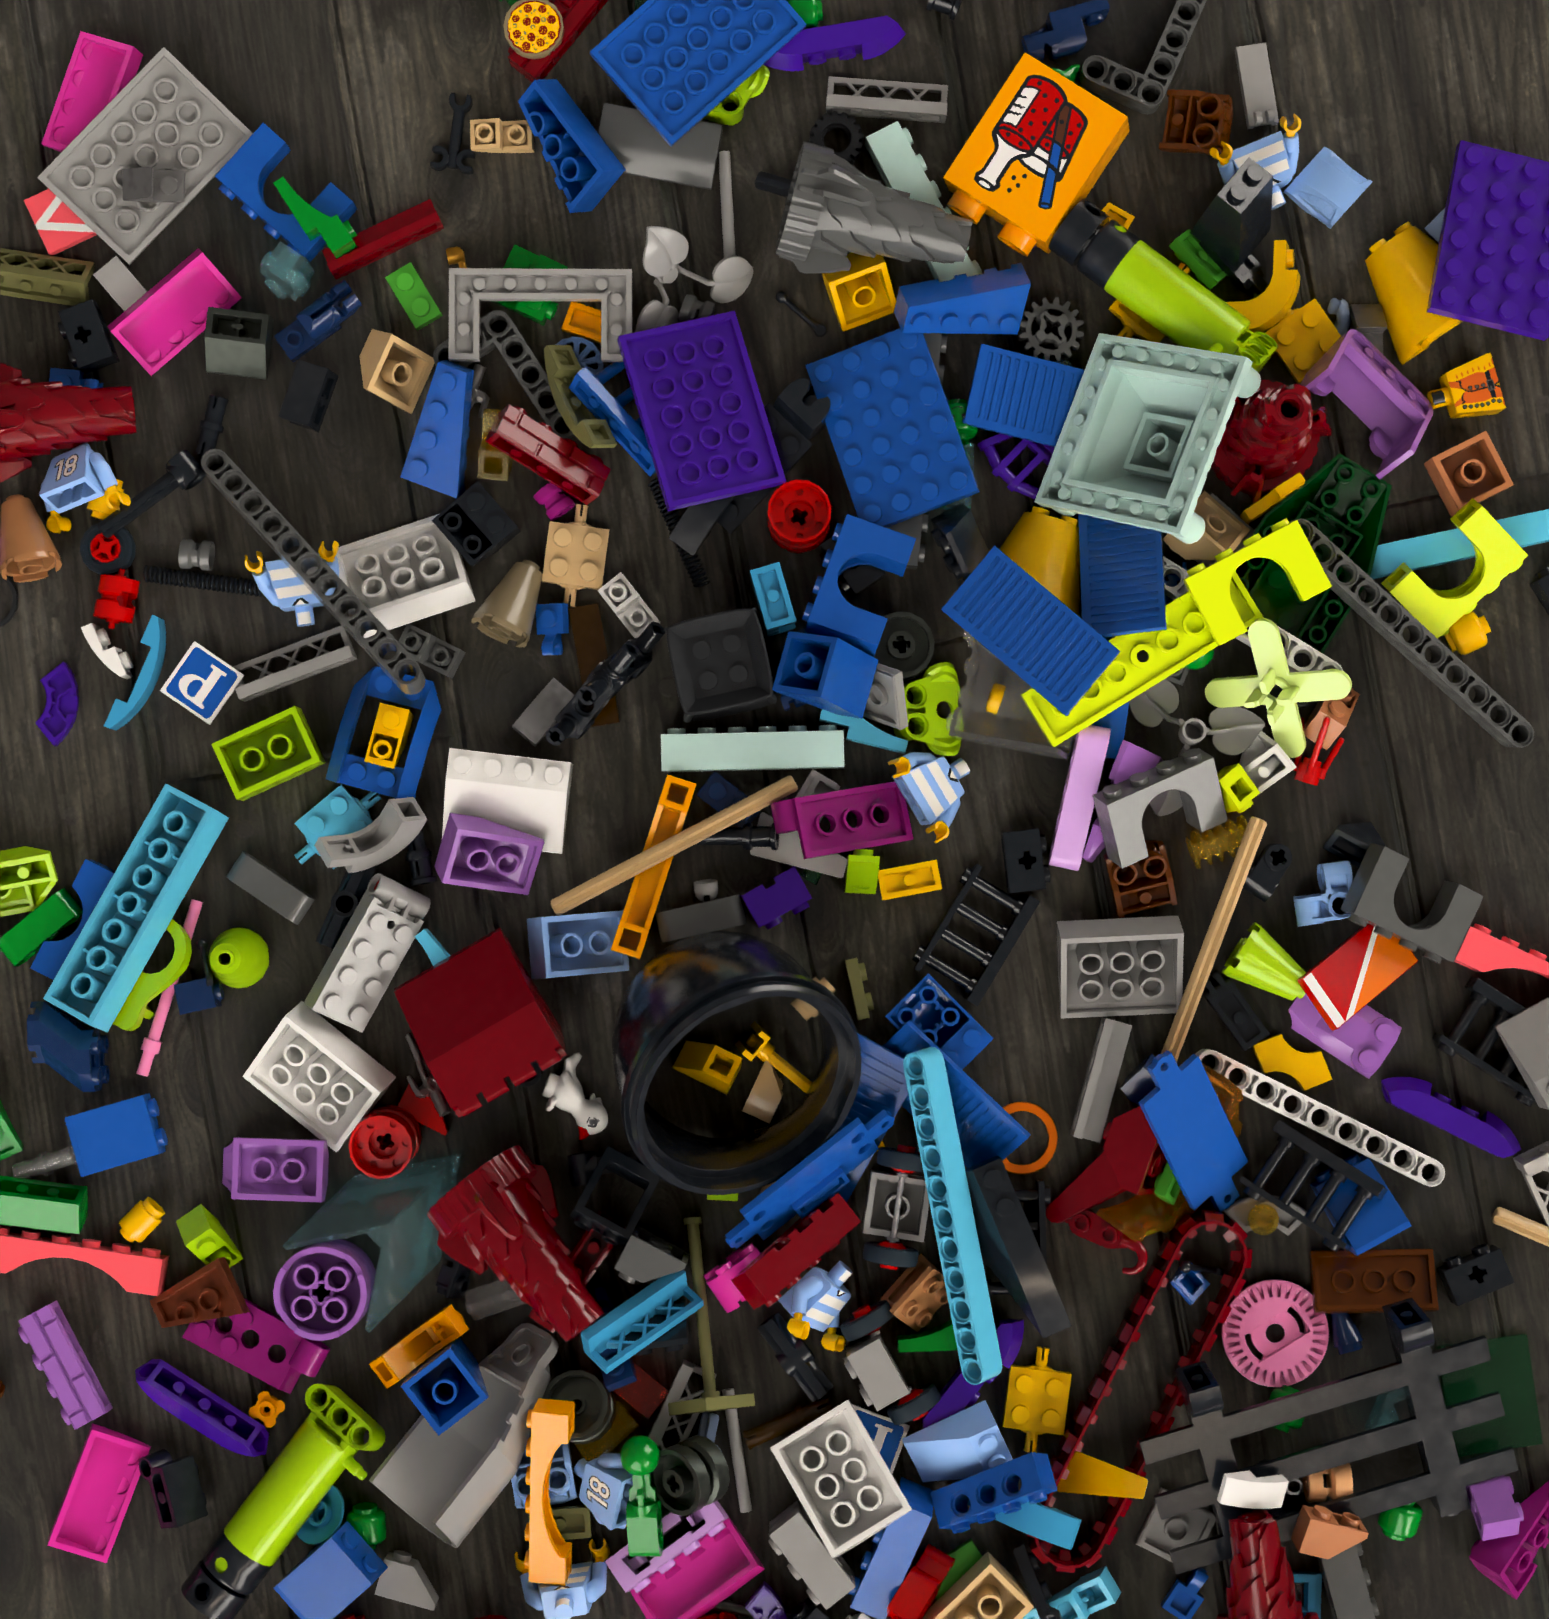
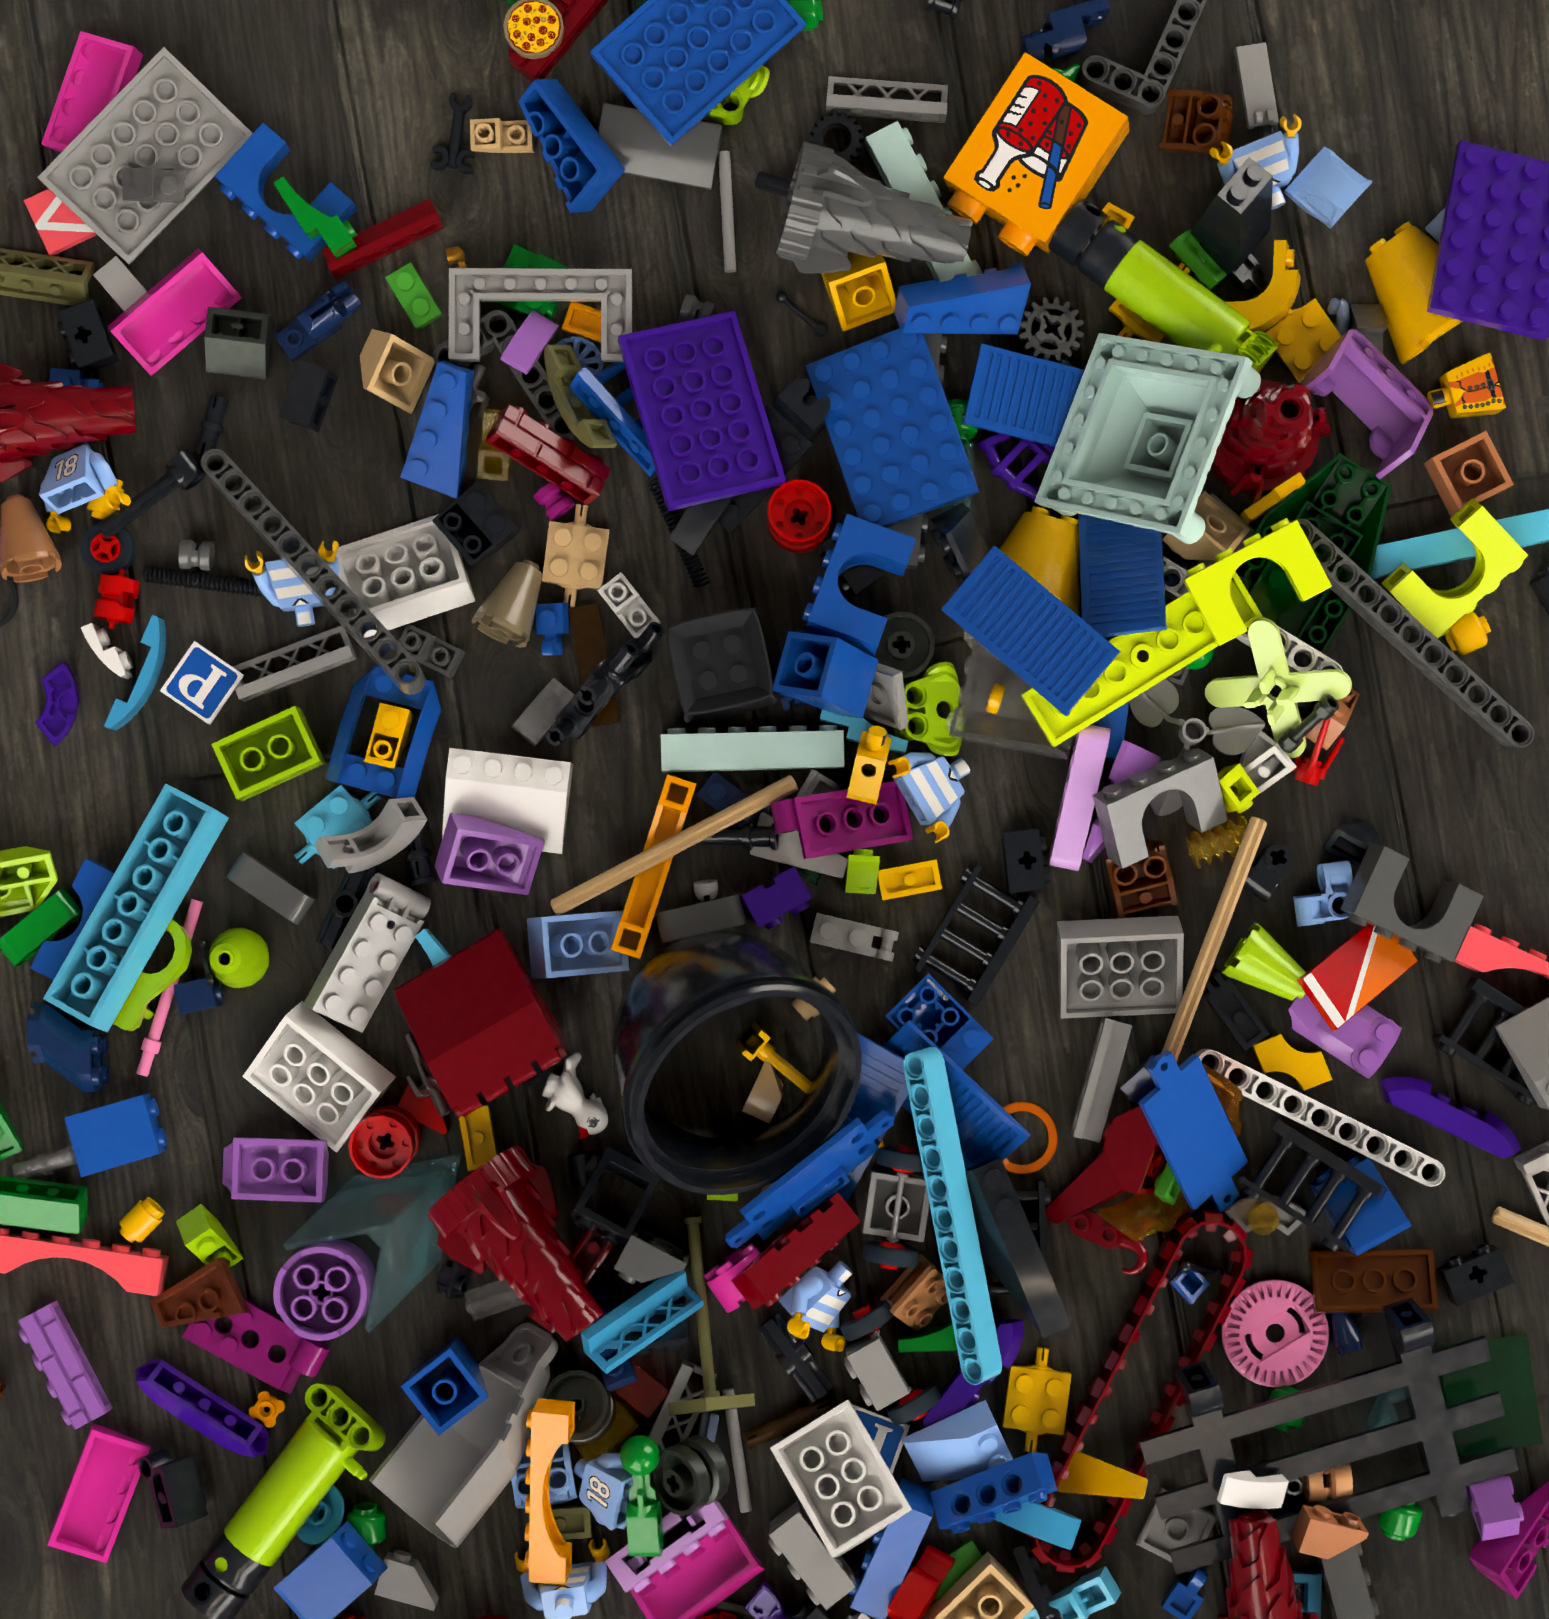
clear light blue brick [260,241,315,301] -> none
light orange arch [369,1304,469,1389] -> none
light grey plant [635,226,754,332] -> none
yellow slope [673,1041,743,1095] -> none
dark azure panel [750,562,797,637] -> none
dark purple brick [764,15,906,71] -> none
olive plate [845,957,874,1020] -> none
none -> yellow plate [459,1105,498,1171]
none -> medium lavender slope [500,310,559,375]
none -> light grey plate [810,913,899,962]
none -> yellow torso [846,726,891,805]
none -> pearl dark grey bar [1278,695,1339,753]

